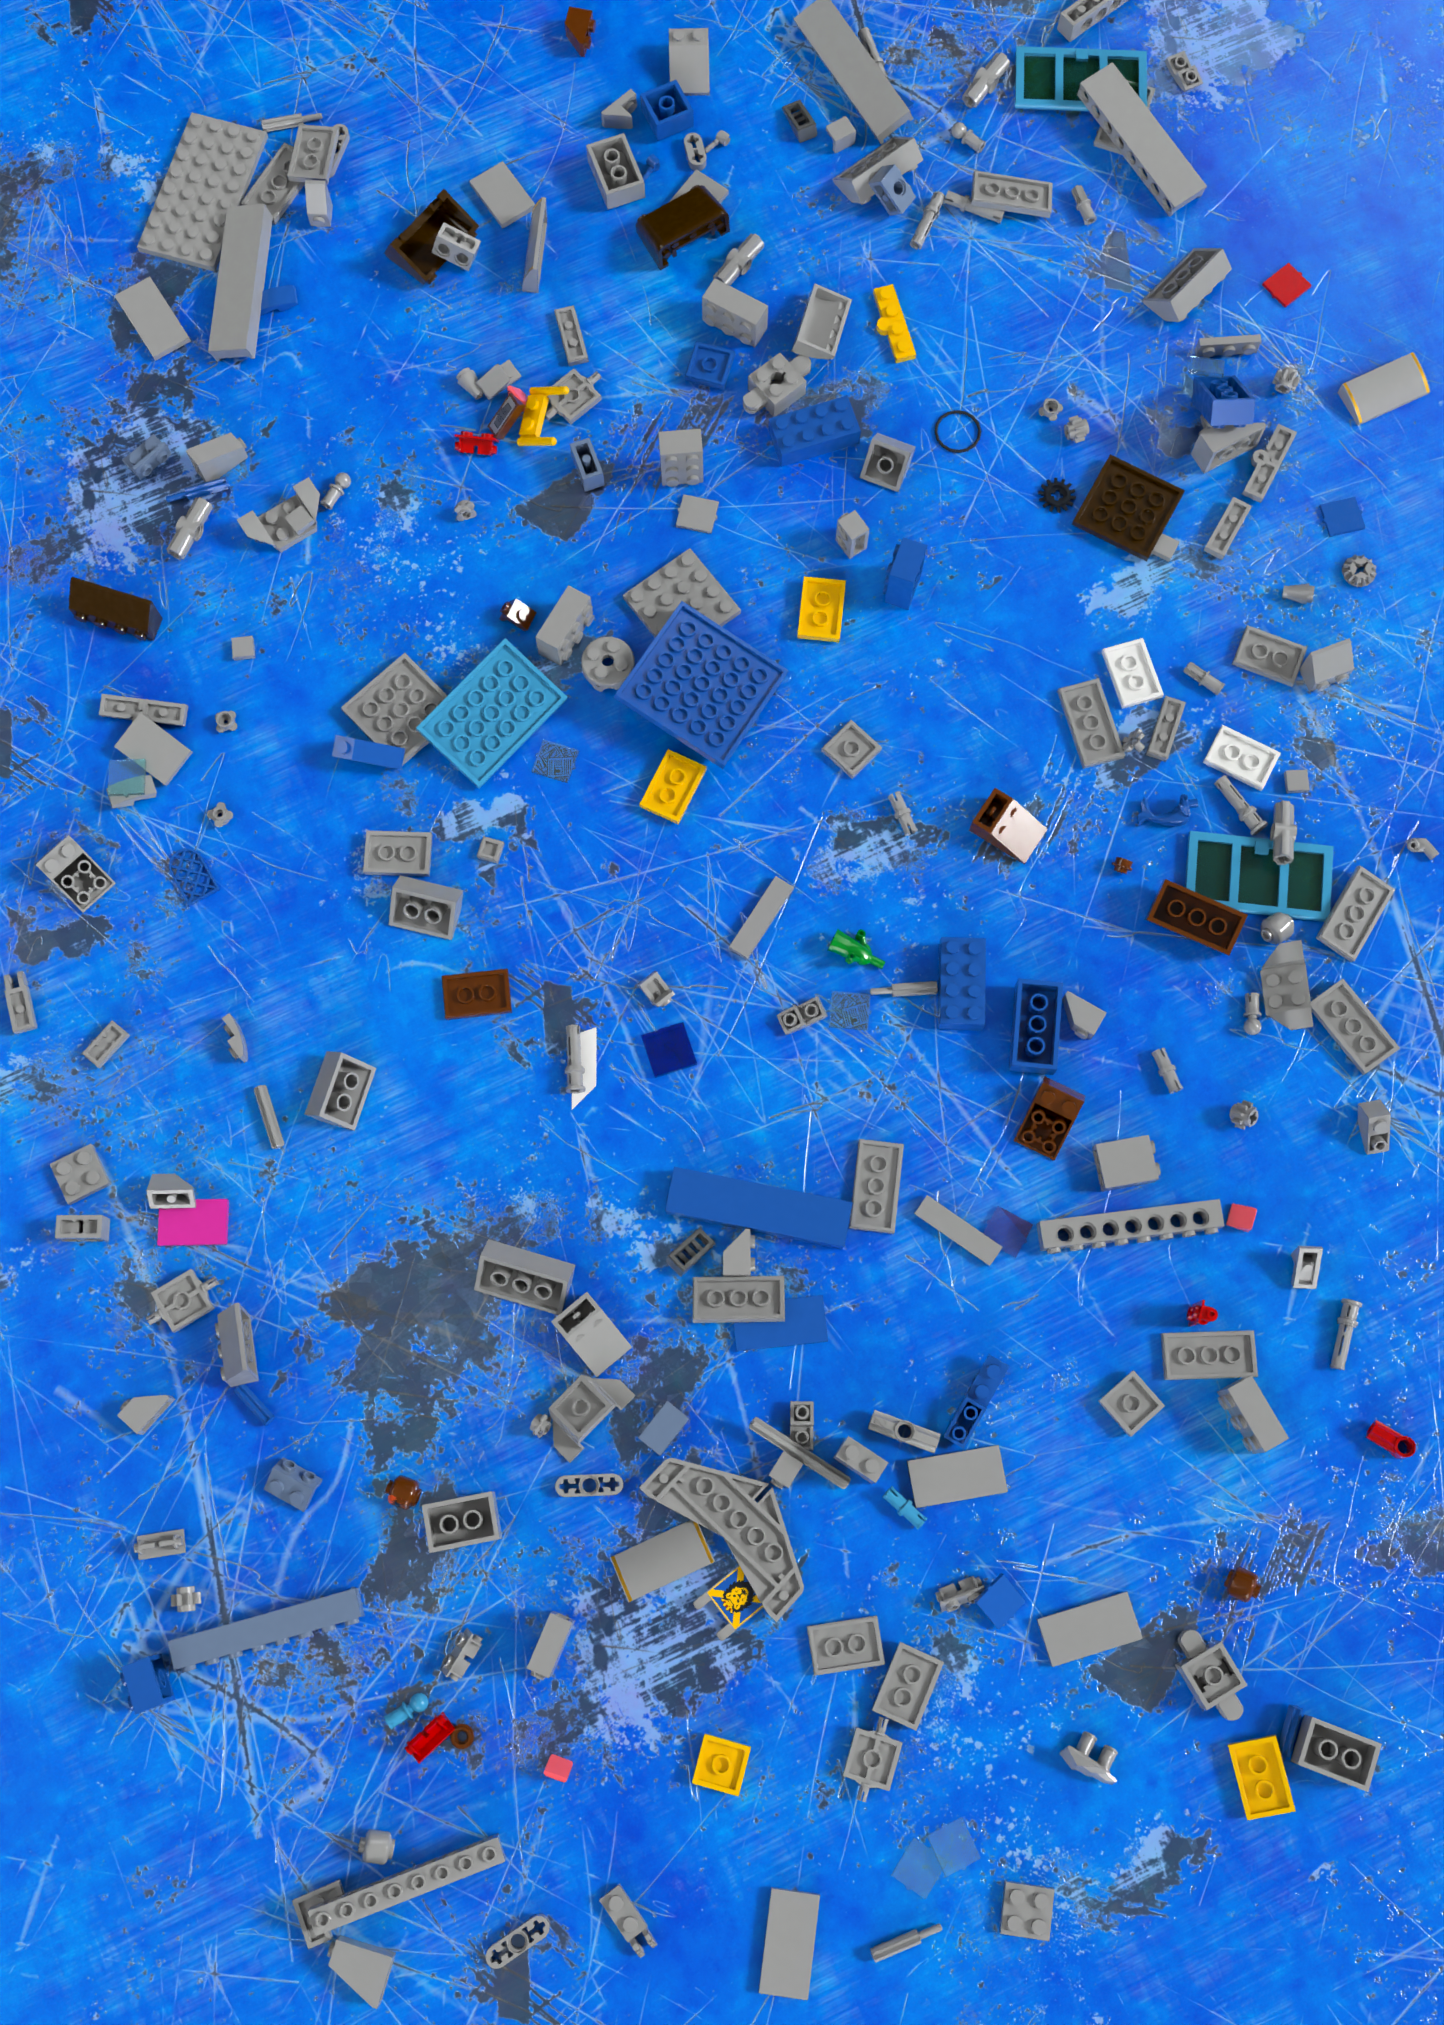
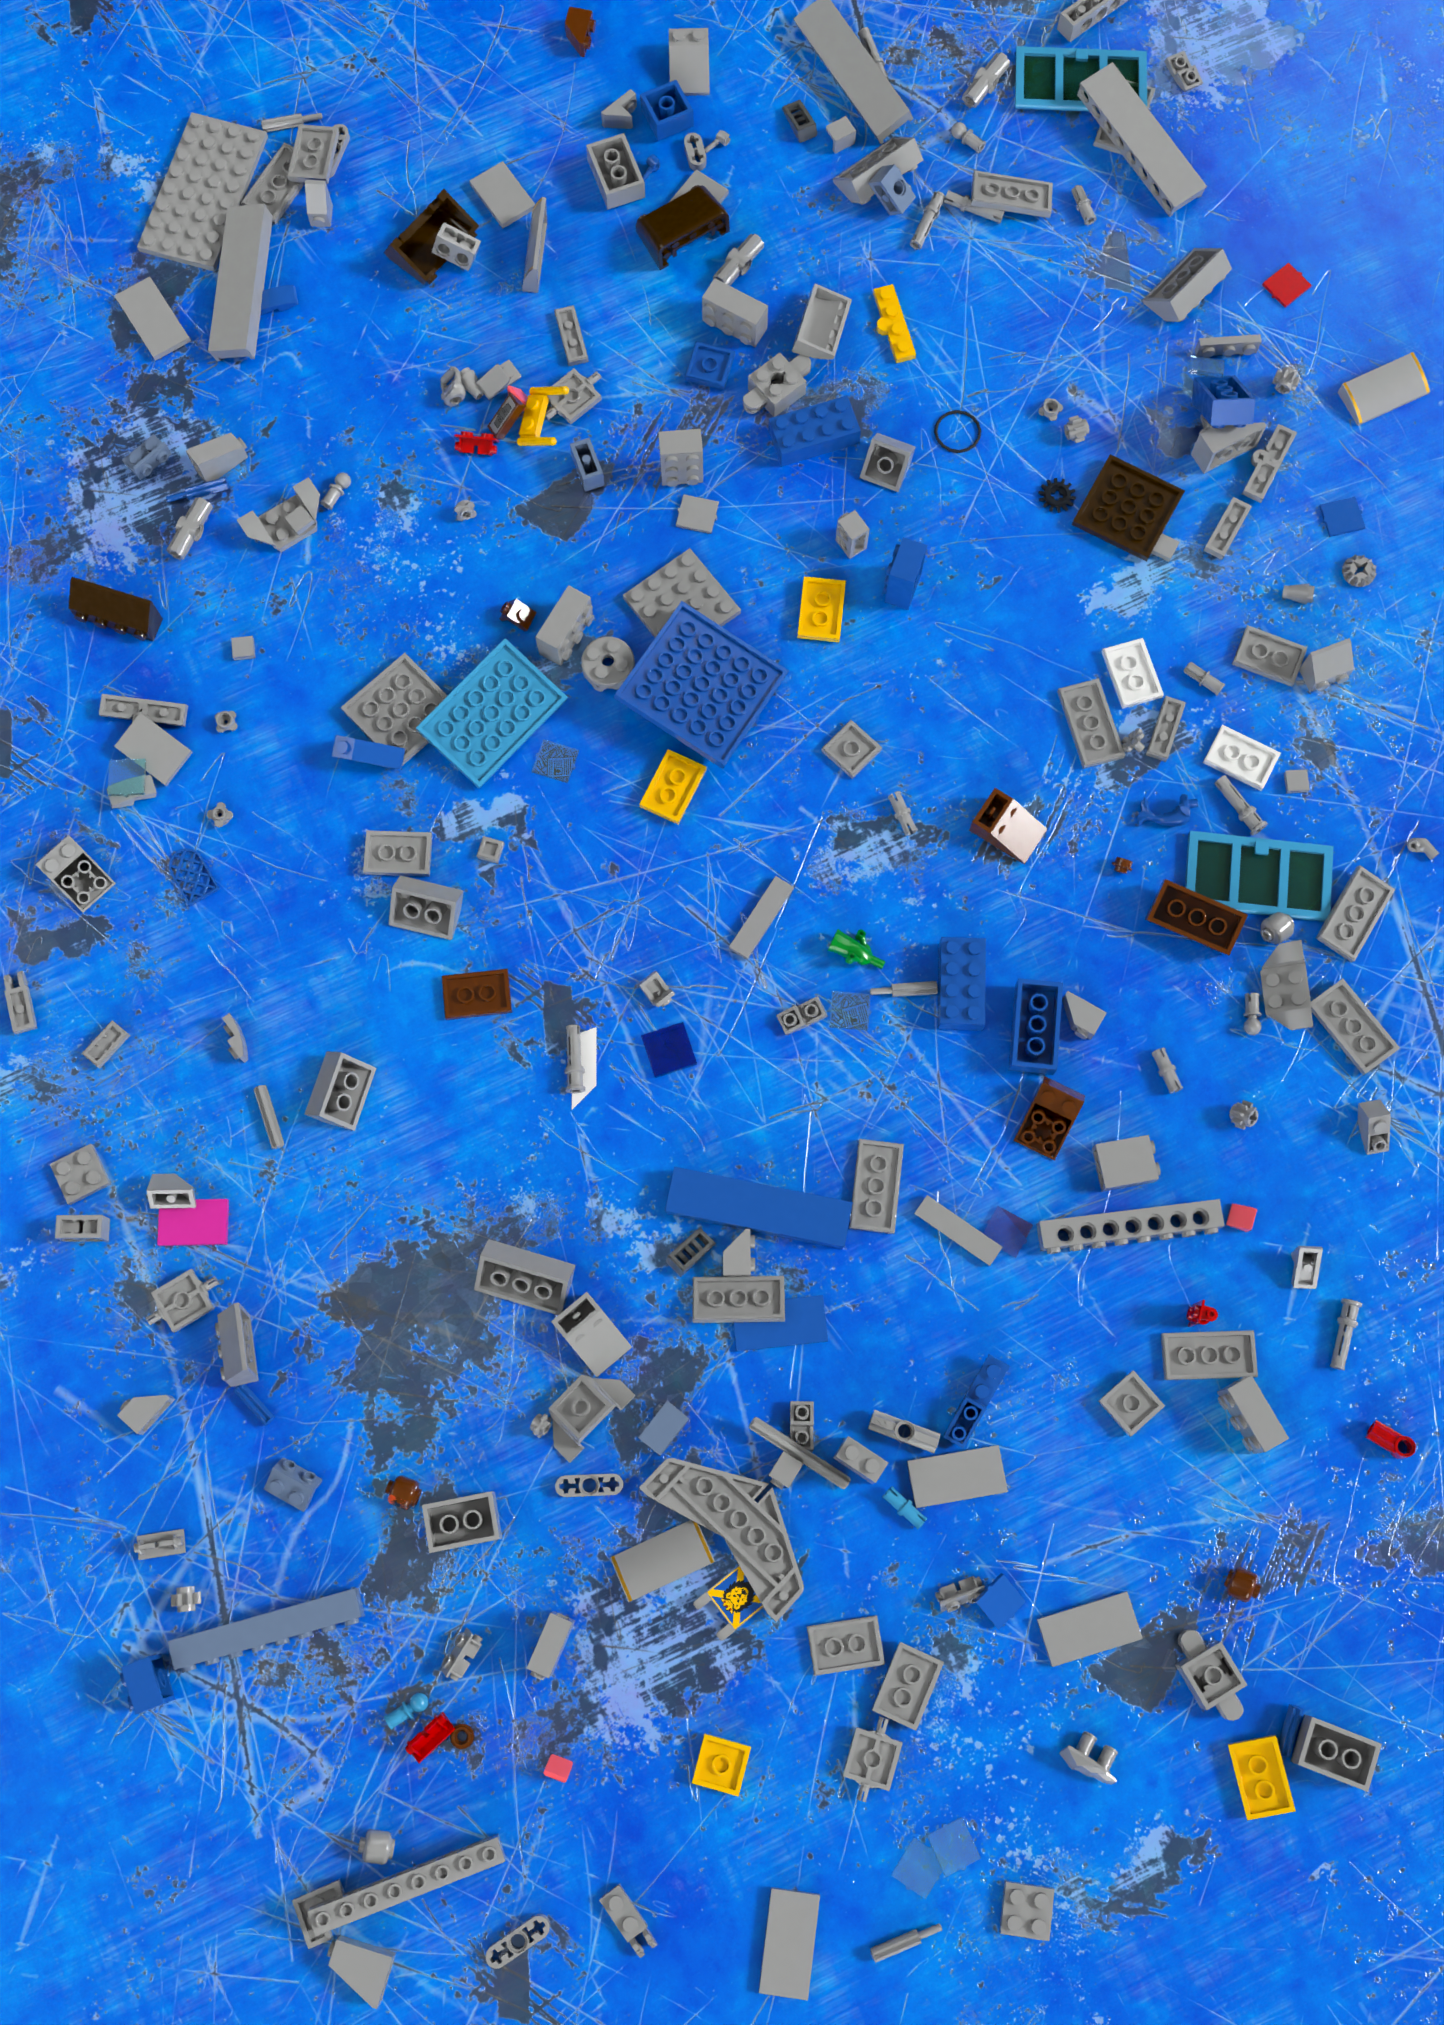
light grey piece [1270,800,1297,865] -> none
none -> light grey piece [440,366,466,407]

